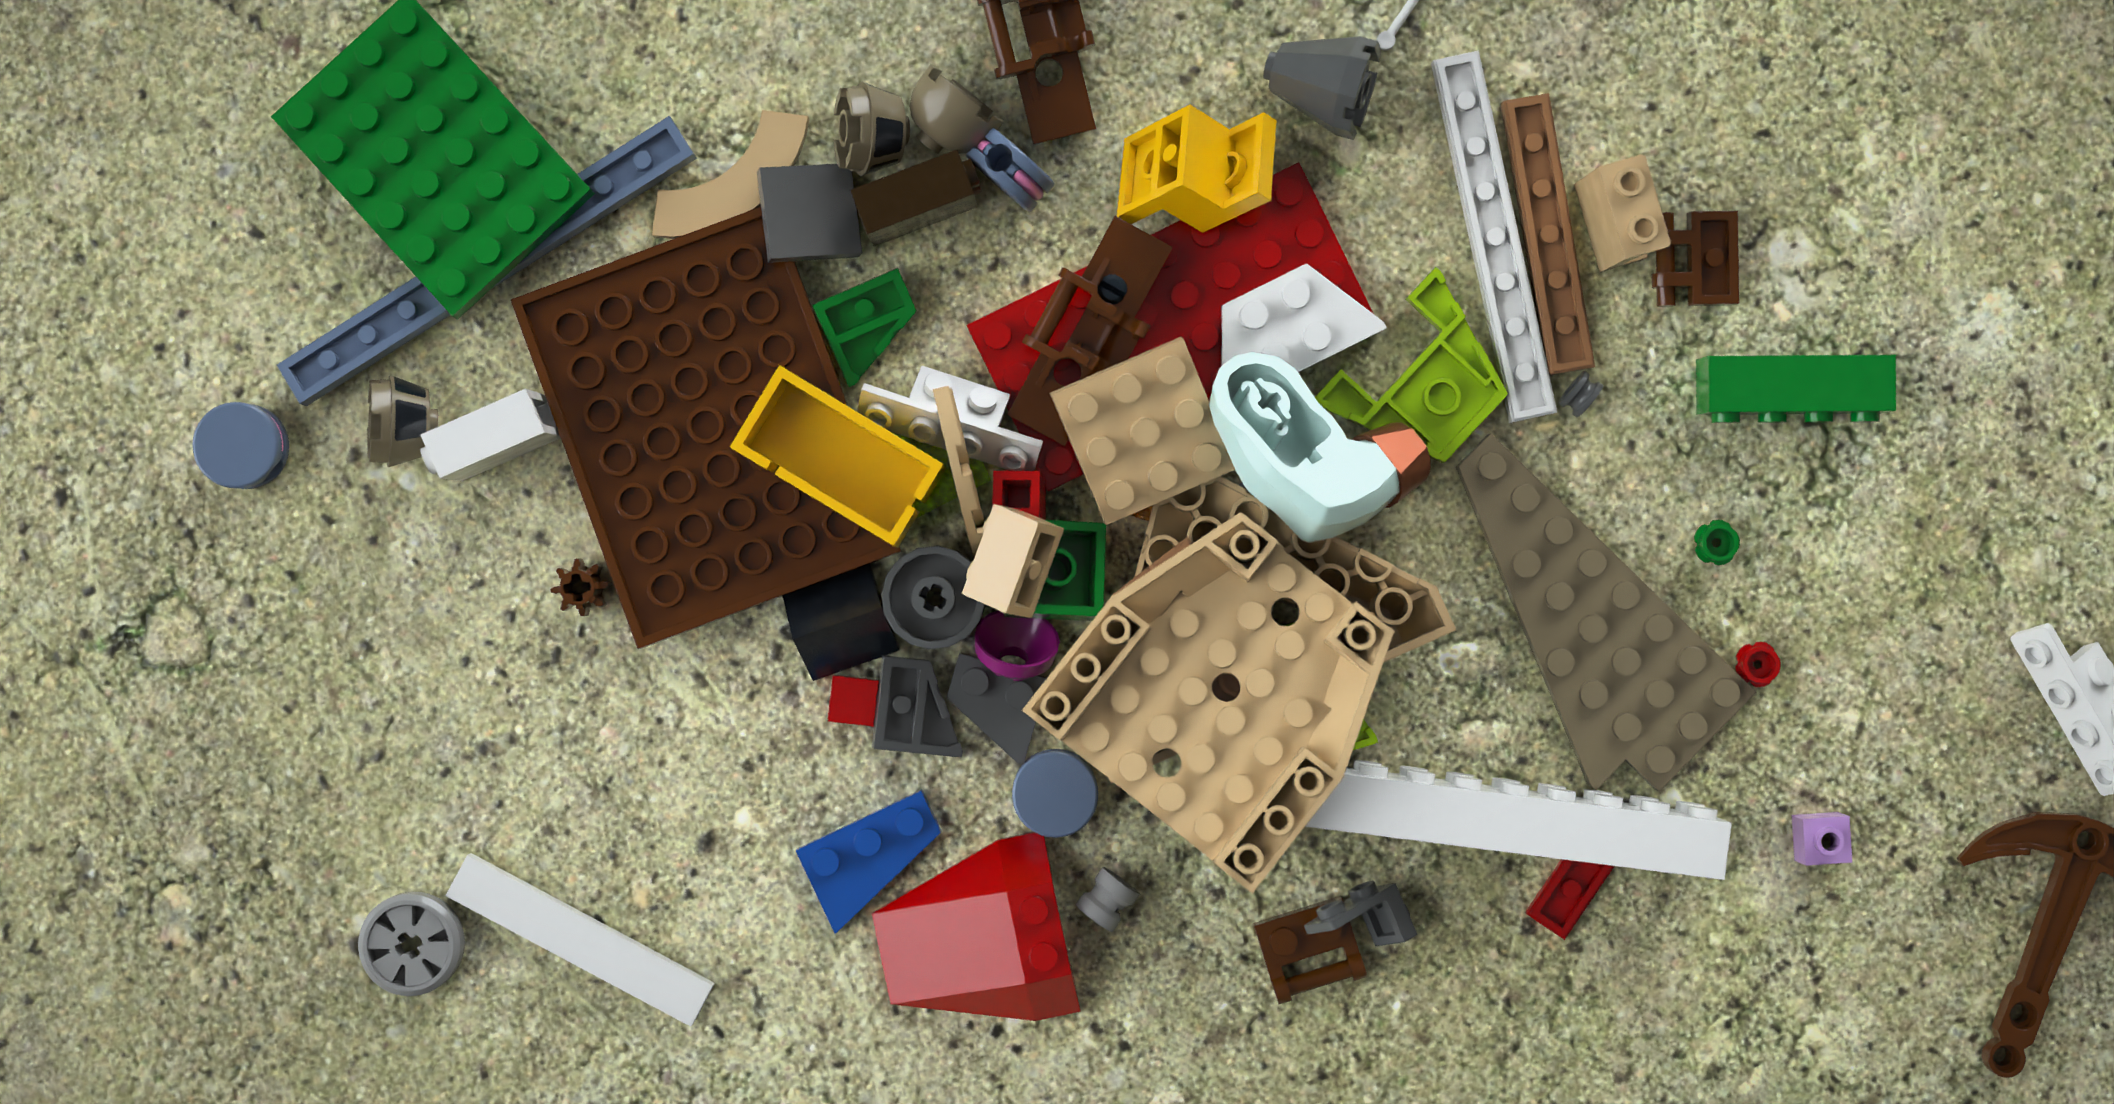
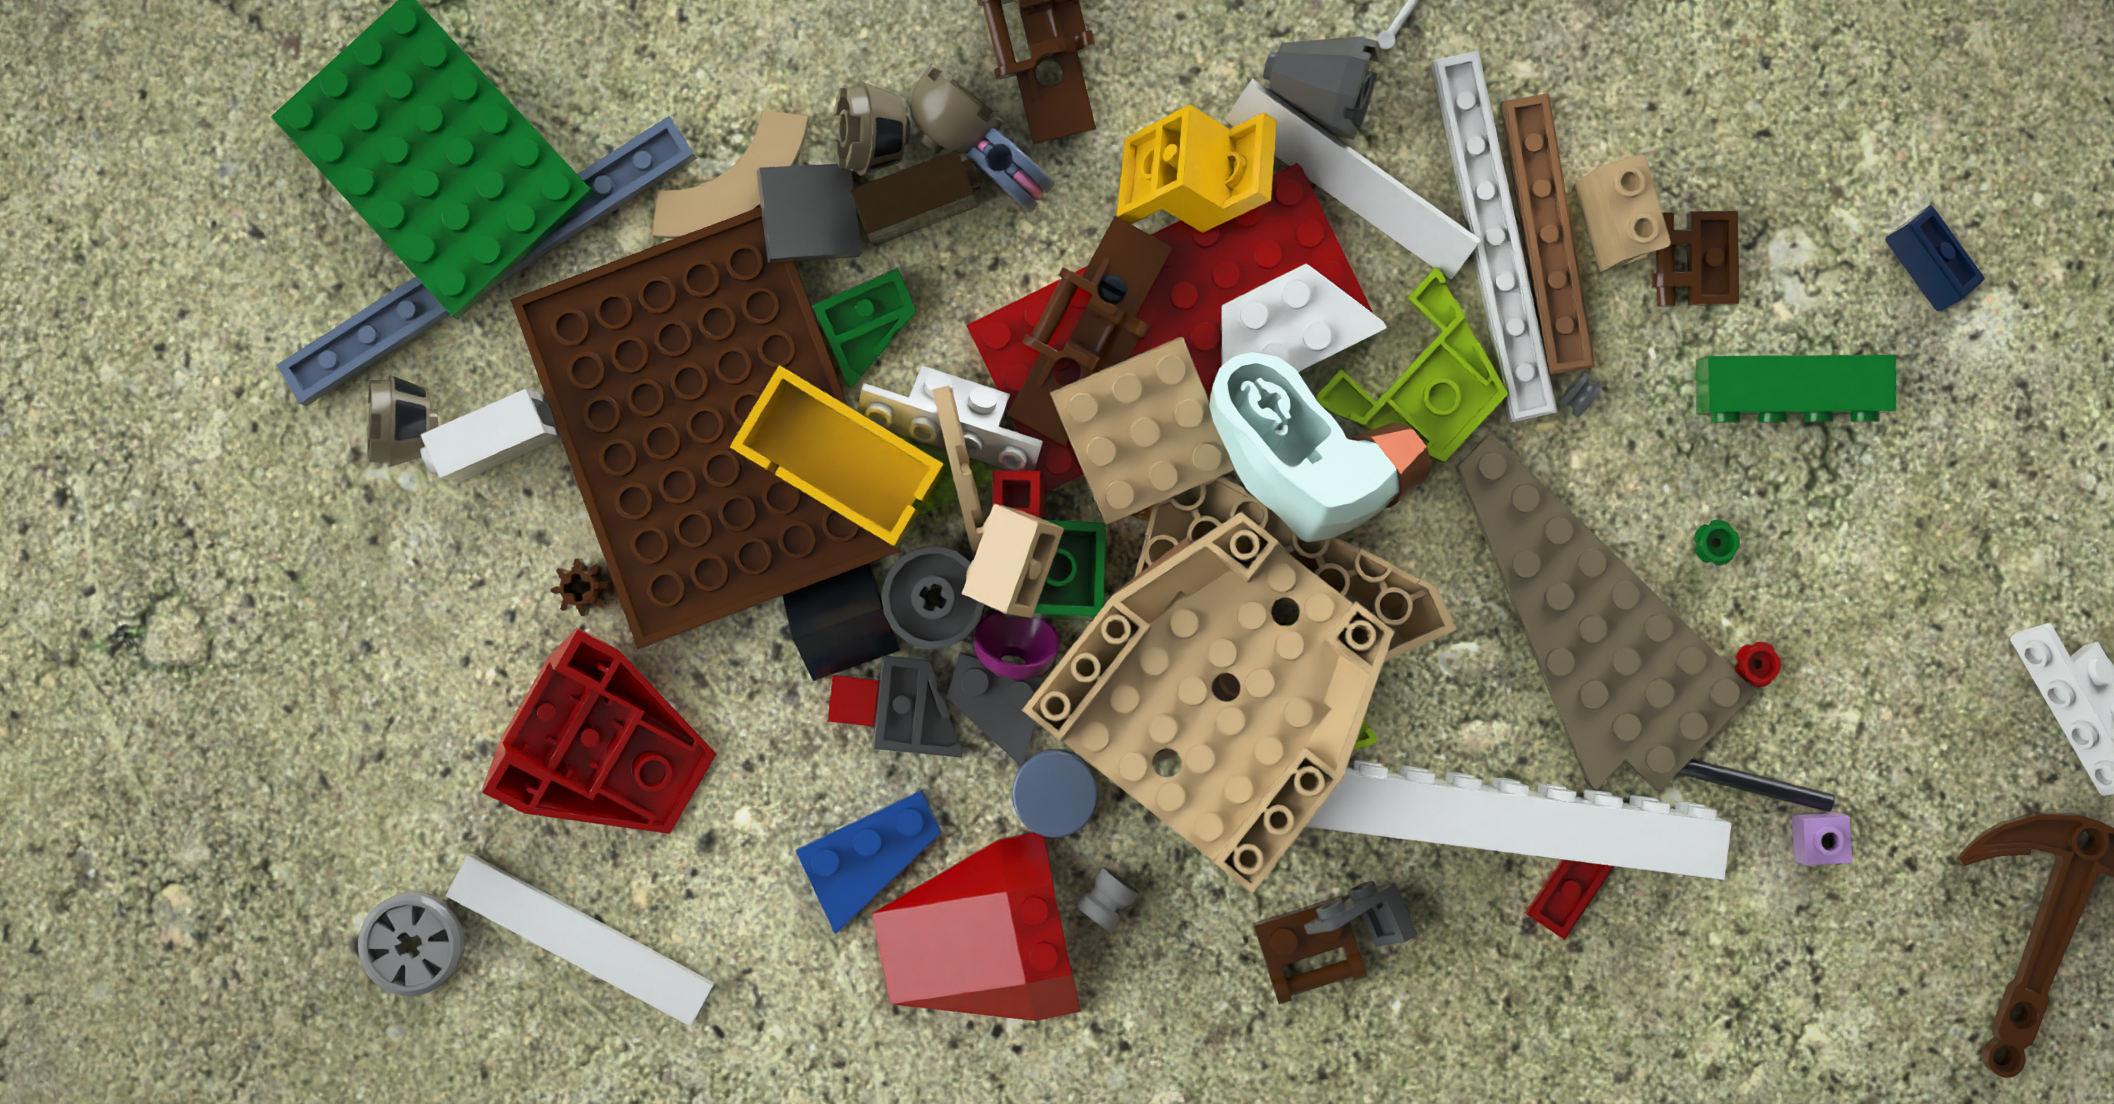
sand blue head [192,402,289,489] -> none
none -> red wedge [481,627,716,834]
none -> white tile [1224,79,1481,280]
none -> black bar [1677,759,1835,812]
none -> dark blue slope [1885,205,1985,311]

